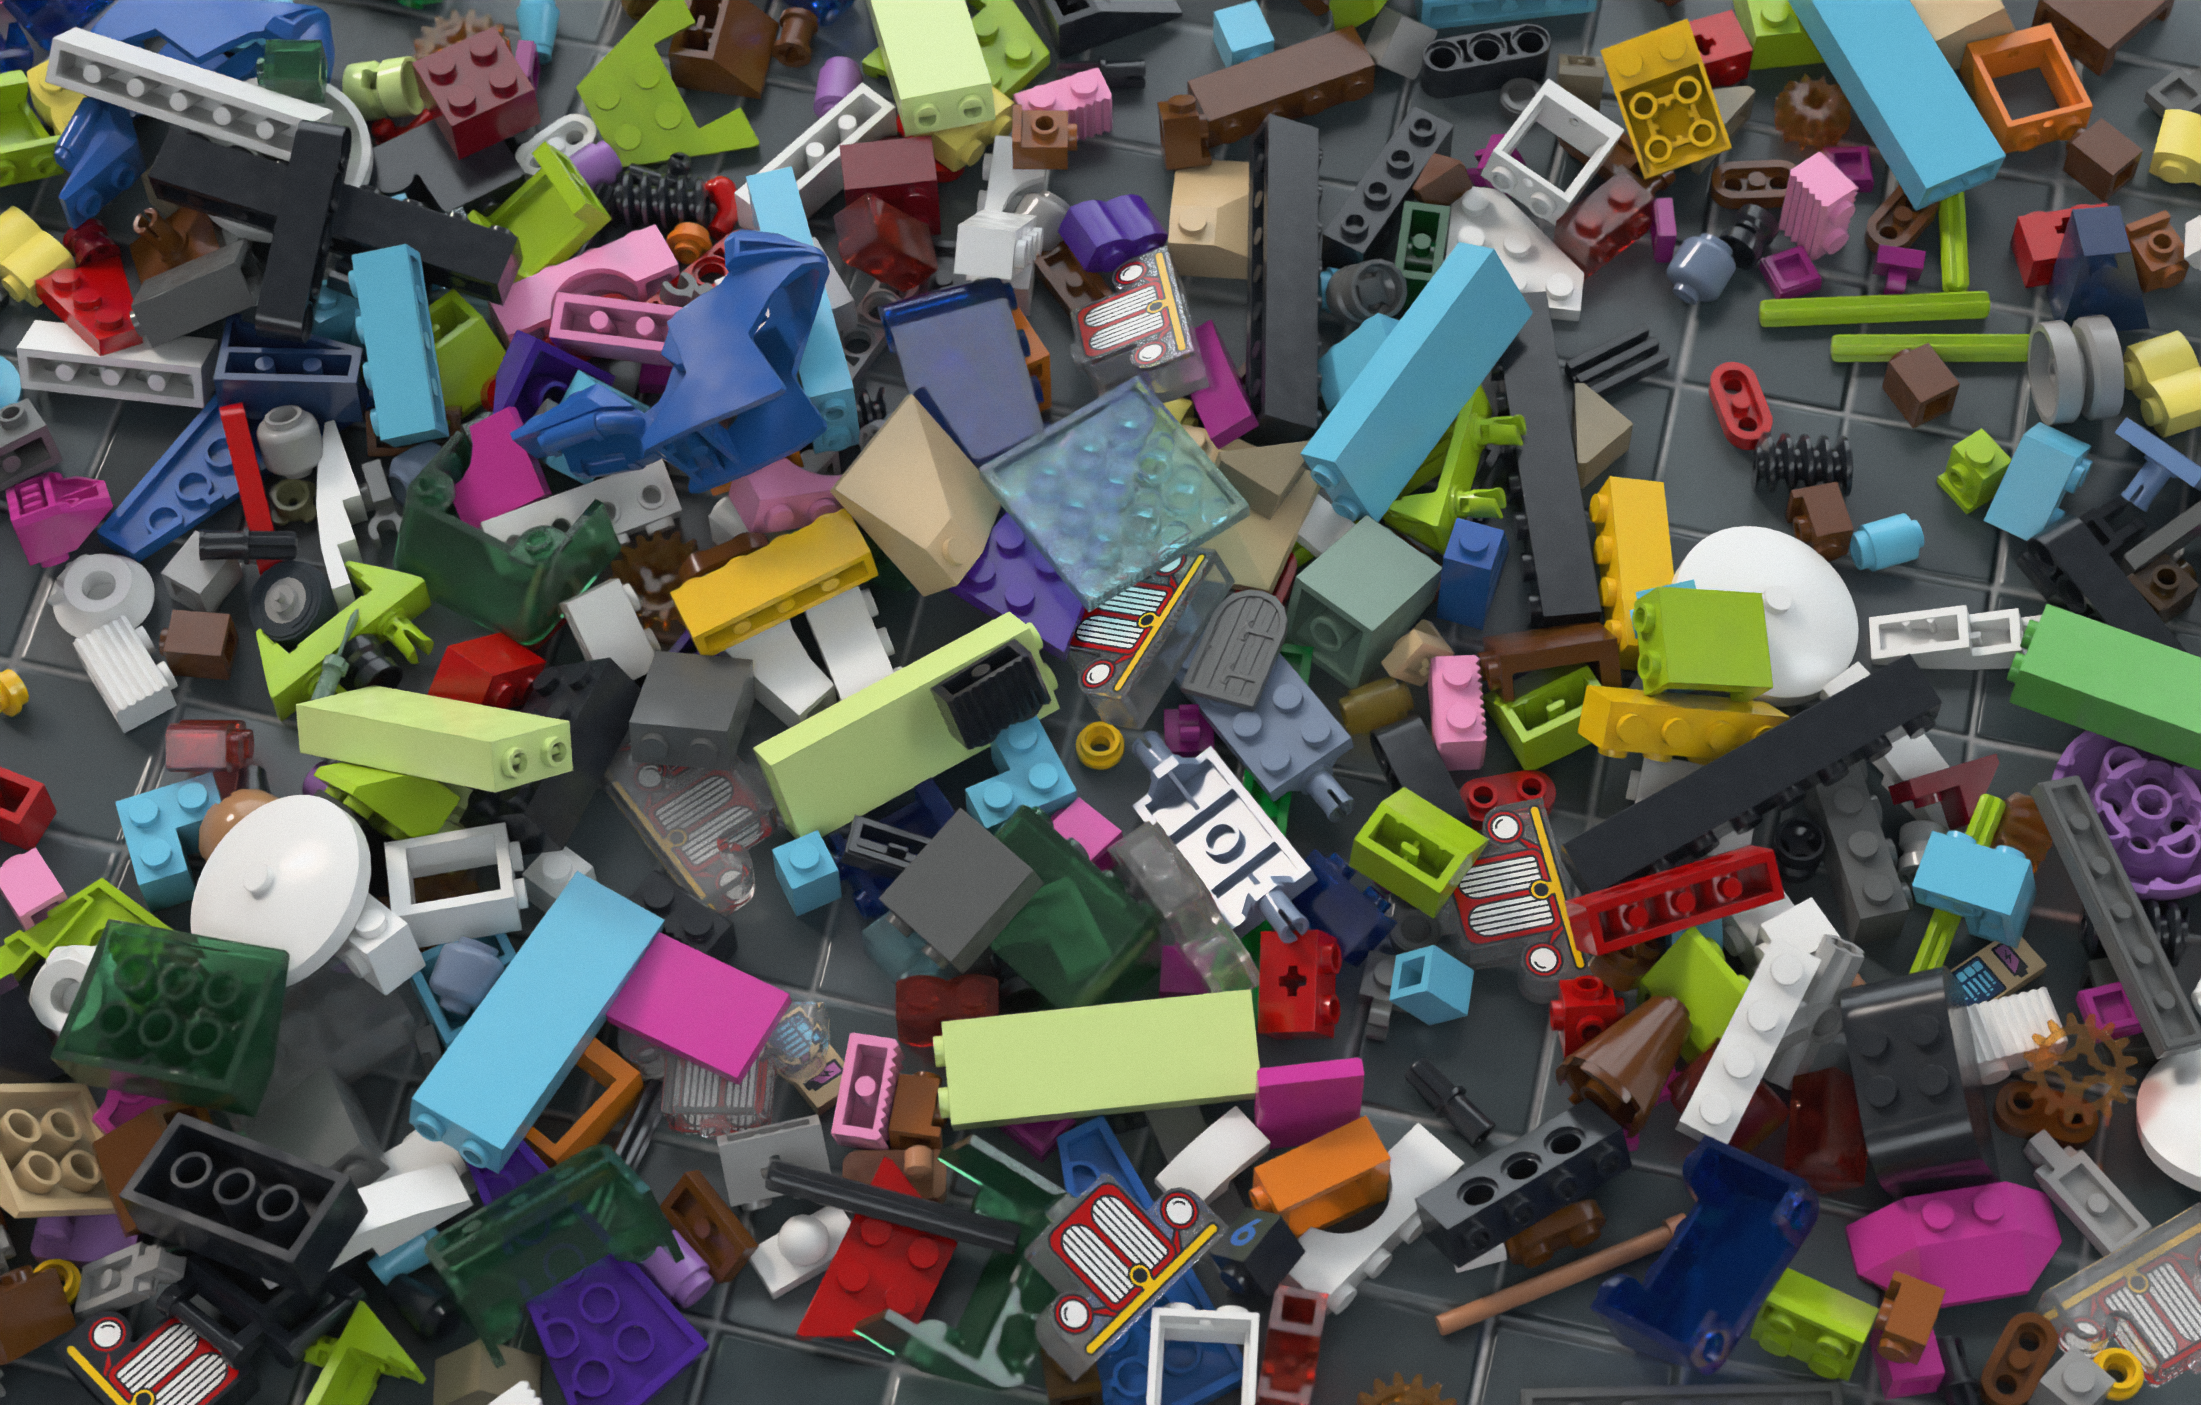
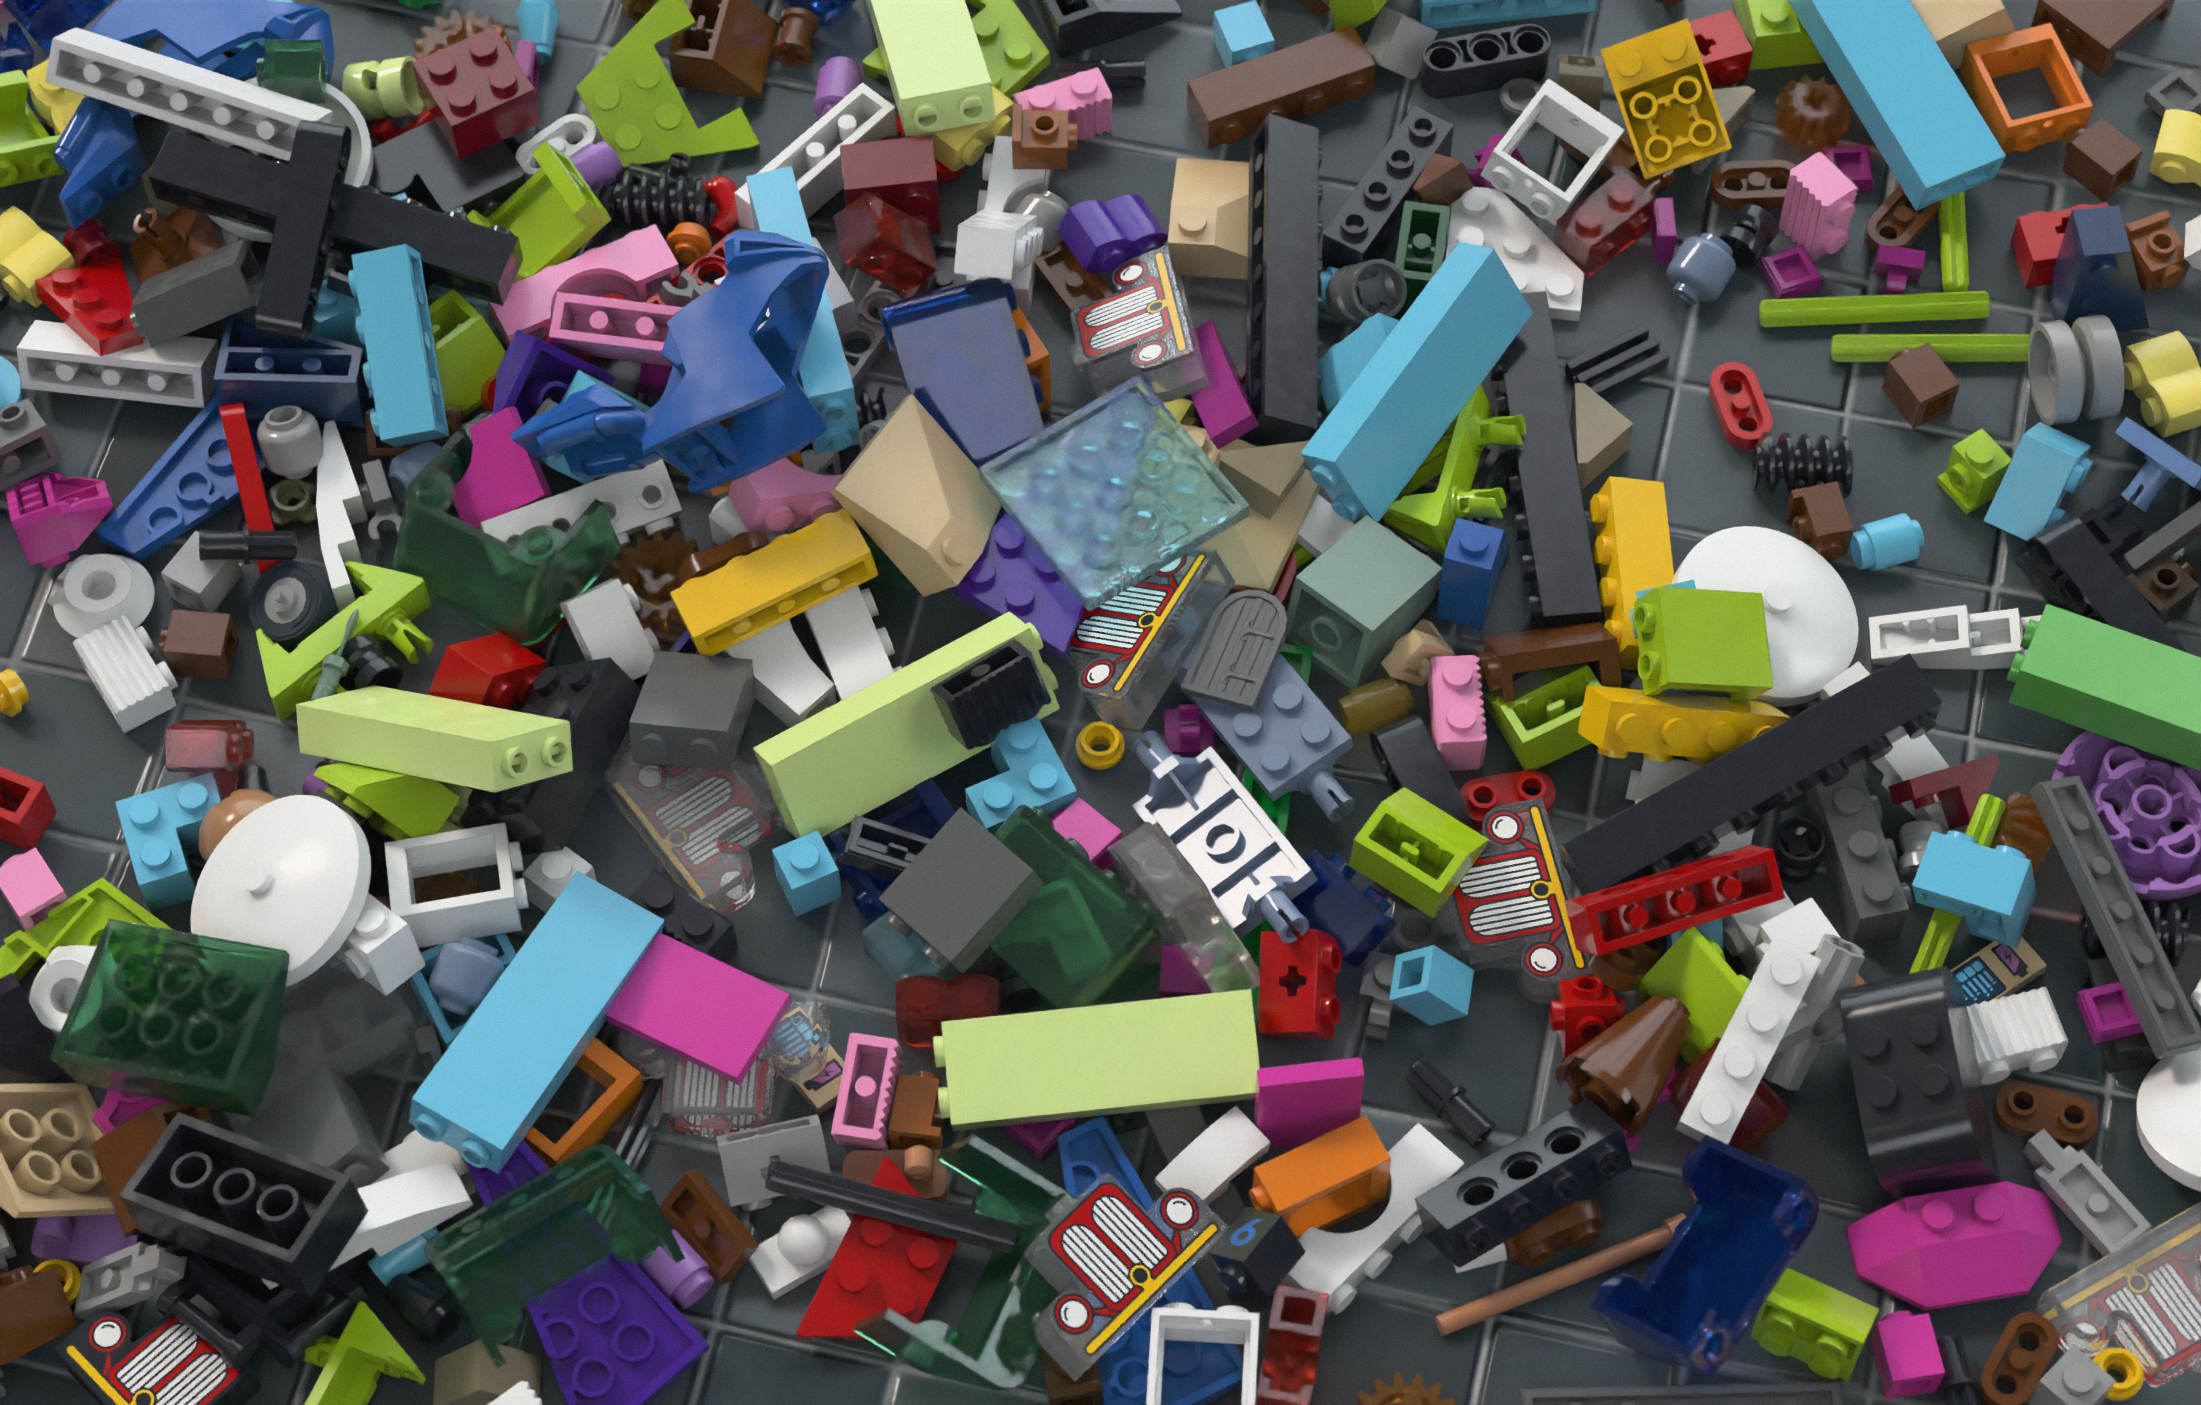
reddish brown brick [1157,94,1212,170] -> none
clear red brick [1784,1066,1867,1194] -> none
dark orange brick [1873,1270,1946,1365] -> none
clear orange gear [2023,1012,2137,1125] -> none

